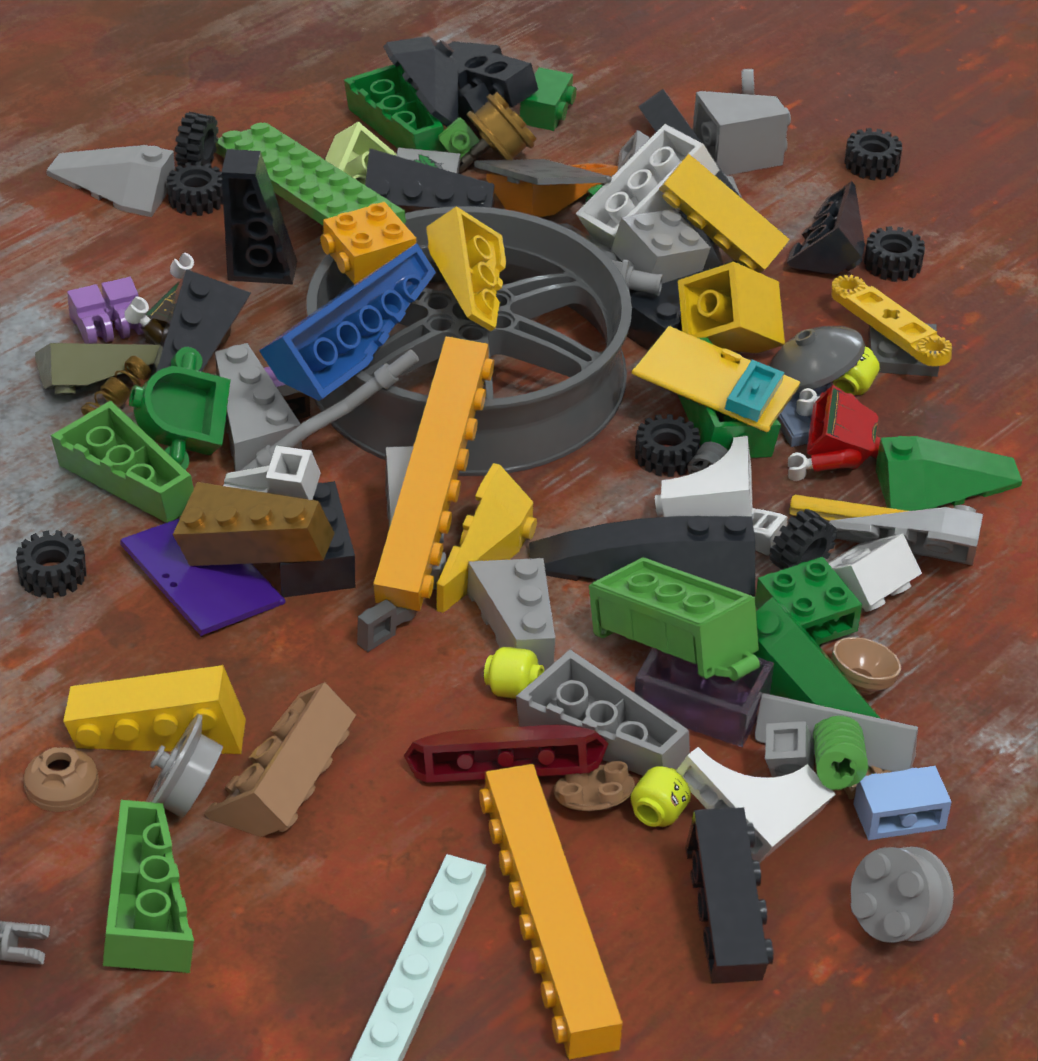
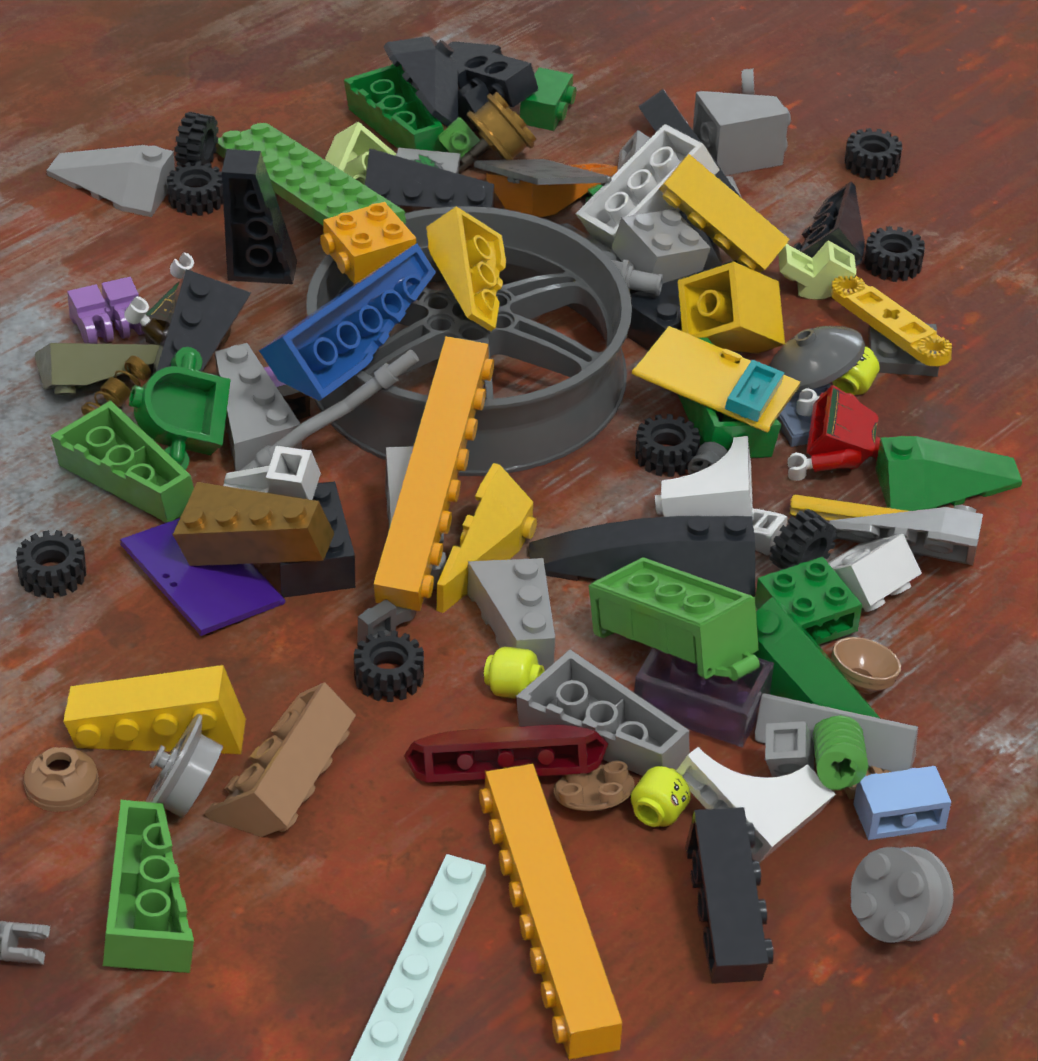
none -> black tyre [354,630,424,702]
none -> yellowish green brick [778,241,857,300]

